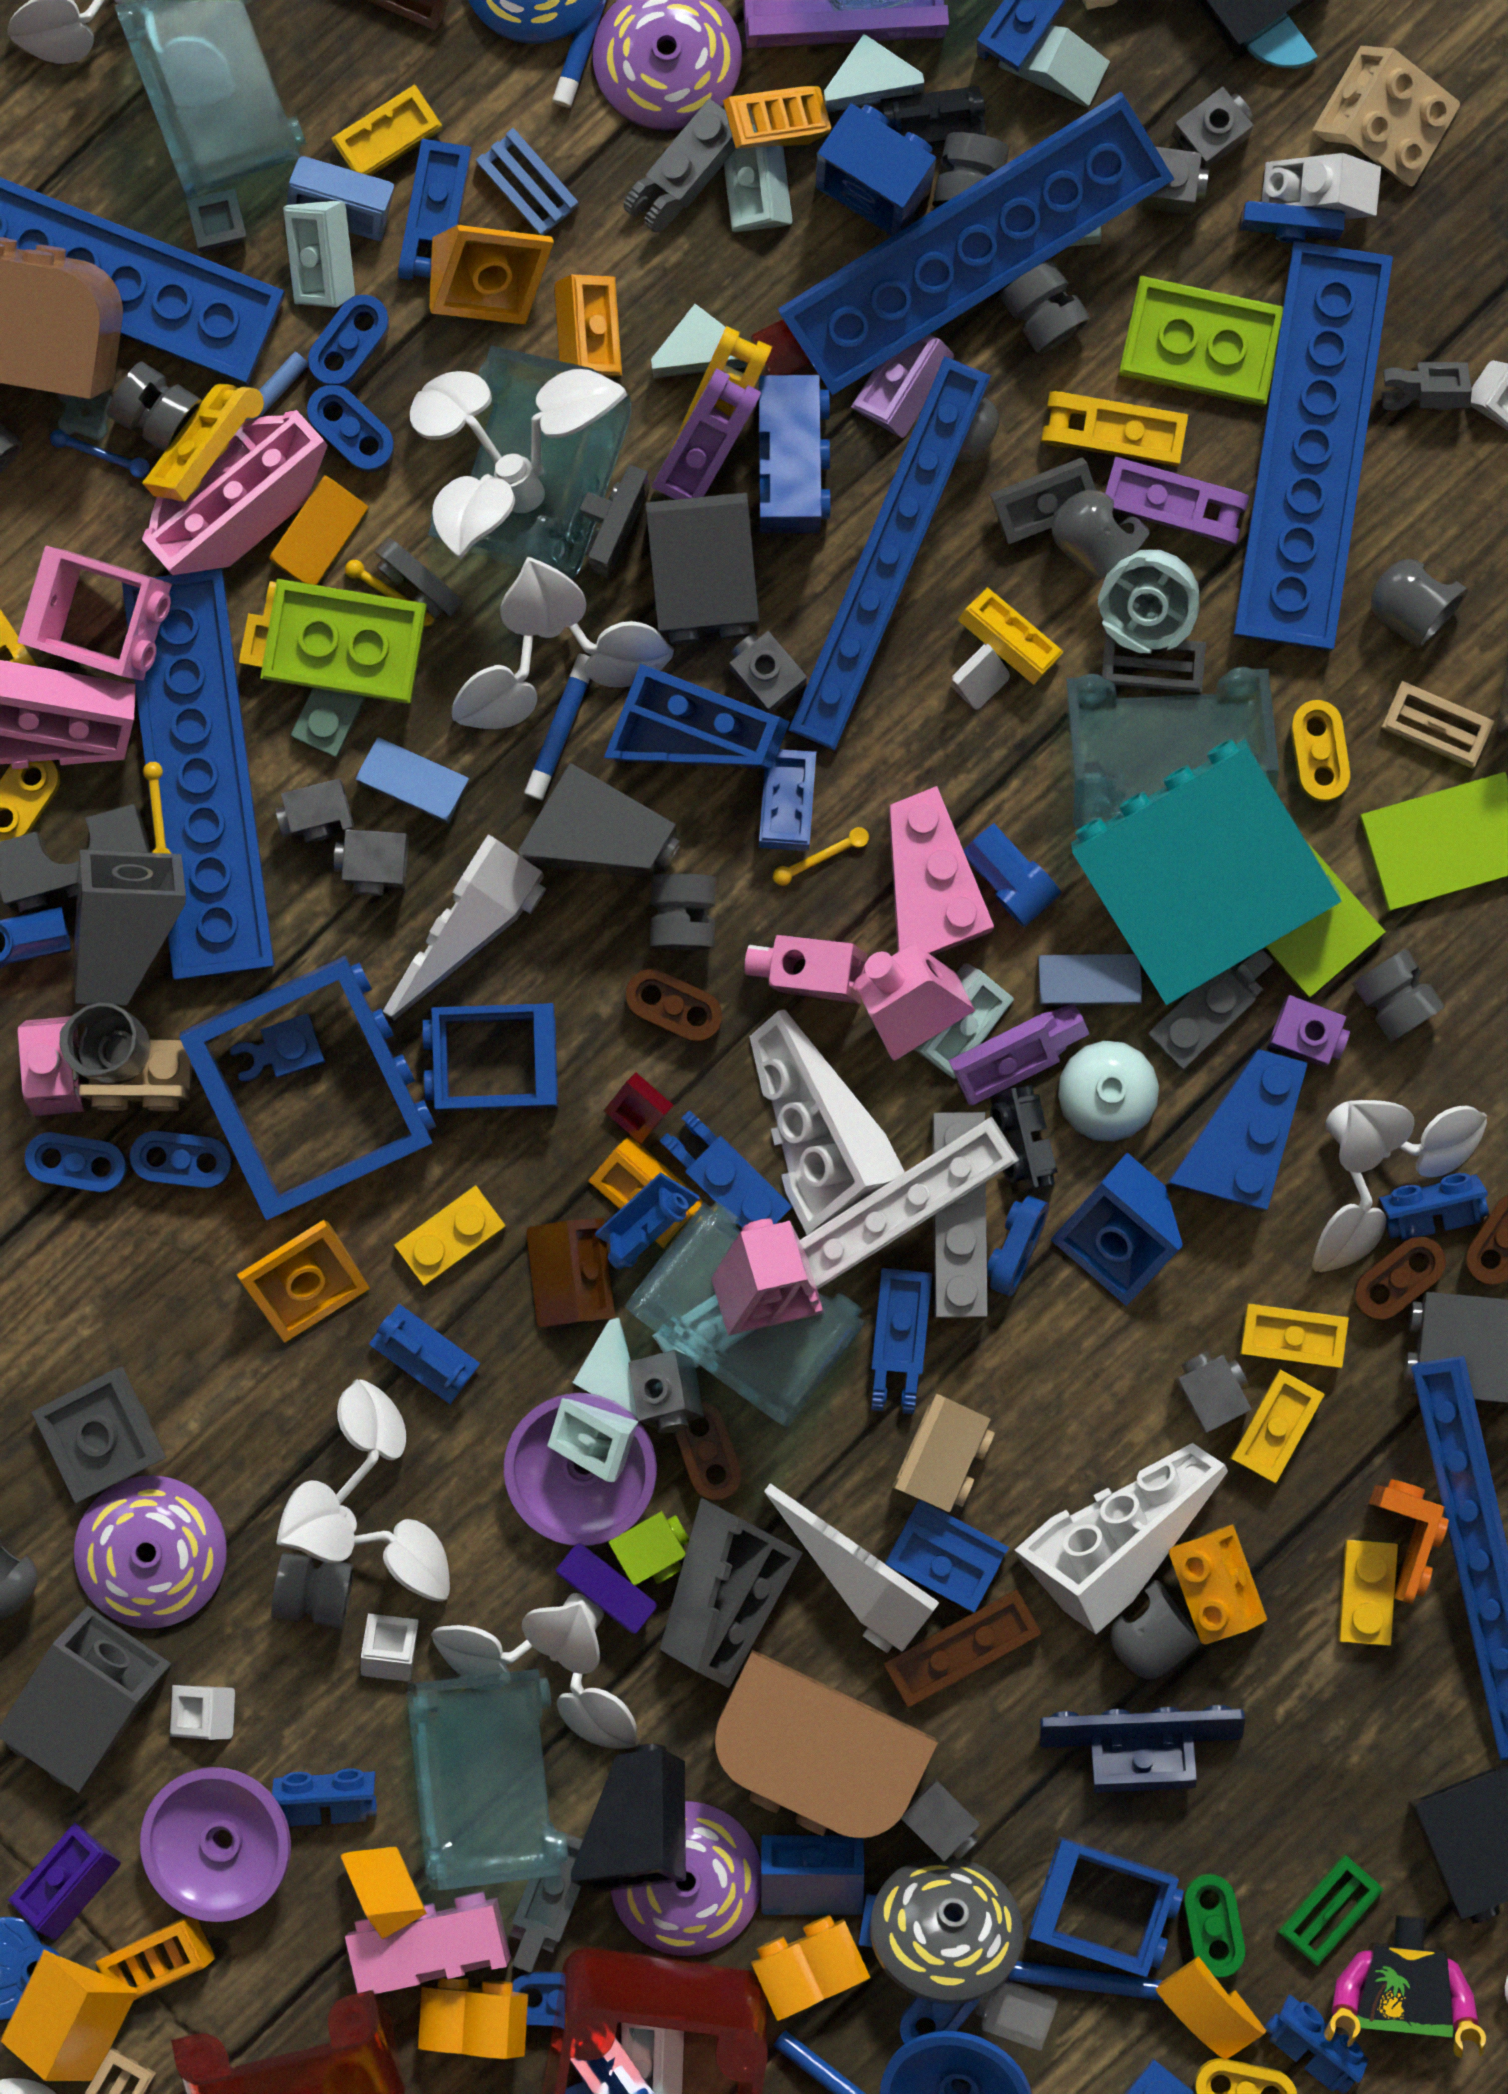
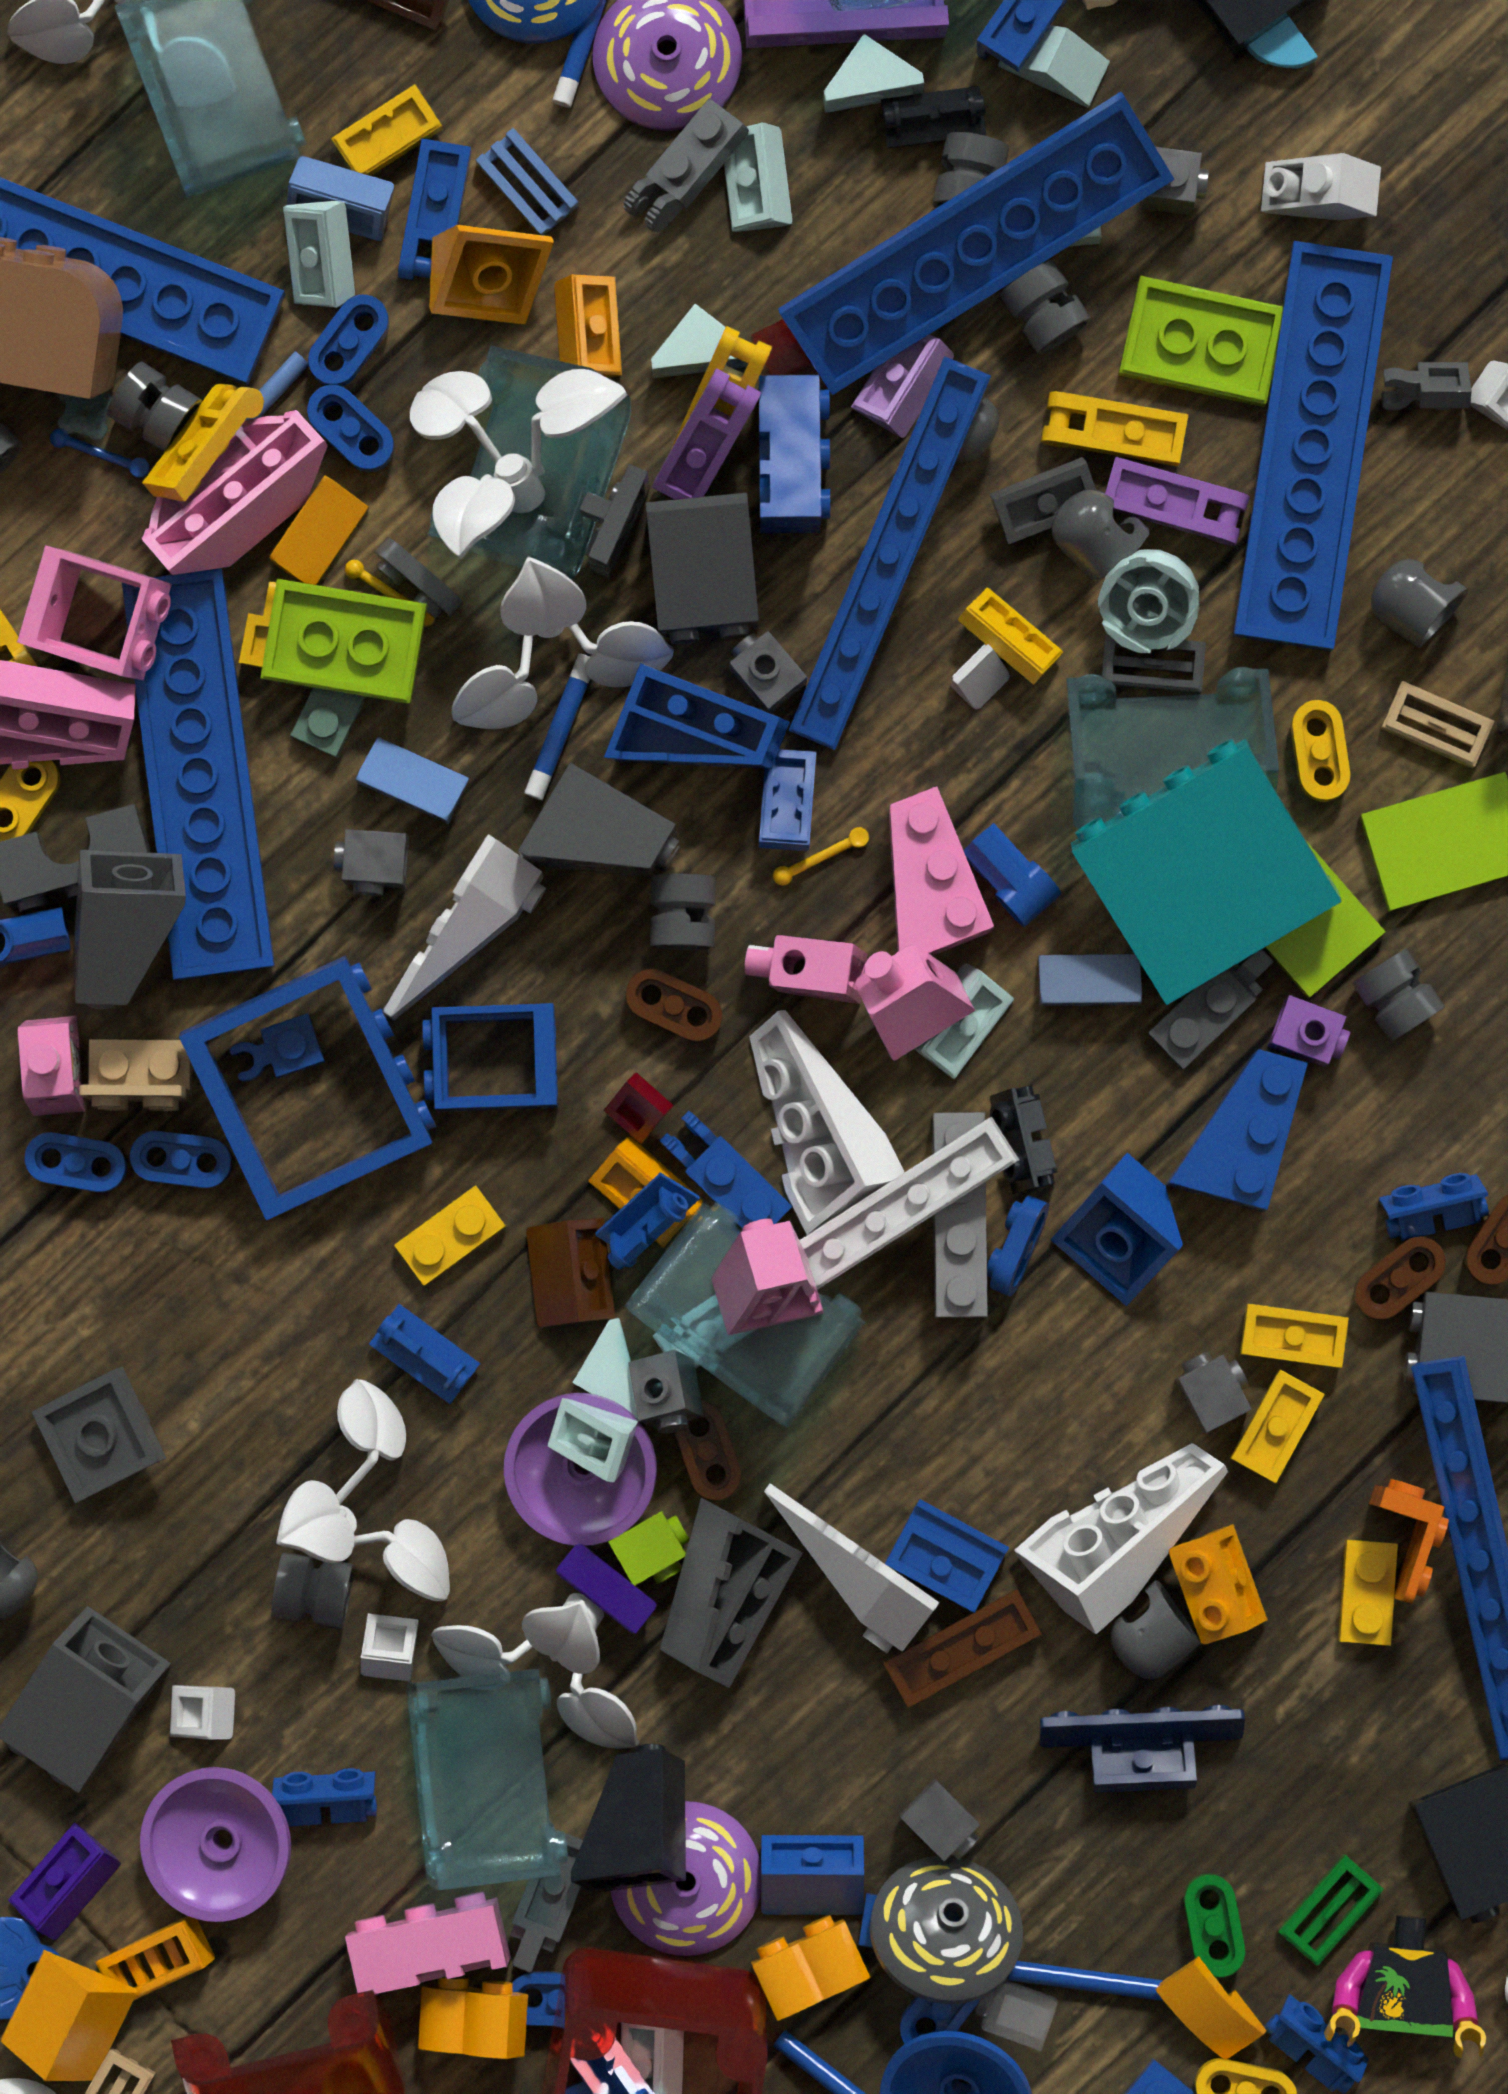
dark grey helmet [59,1002,151,1084] -> none
medium lavender dish [74,1475,227,1628] -> none
yellow hinge [143,762,172,854] -> none
dark grey plate [186,188,248,252] -> none
light orange slope [237,1220,370,1343] -> none
flat silver brick [276,778,355,843] -> none
light orange slope [340,1847,427,1940] -> none
medium nougat brick [715,1649,938,1838] -> none
light orange slope [723,86,831,148] -> none
blue brick [815,102,936,236] -> none
blue hinge [871,1268,932,1414] -> none
tan slope [893,1394,995,1513] -> none
medium lavender hinge [948,1004,1089,1105] -> none
blue window [1027,1836,1184,1977] -> none
light aqua cylinder [1058,1041,1159,1142] -> none
flat silver brick [1172,87,1254,169] -> none
blue plate [1239,201,1345,243] -> none
tan bracket [1312,46,1460,186] -> none
white plant [1312,1100,1487,1272] -> none

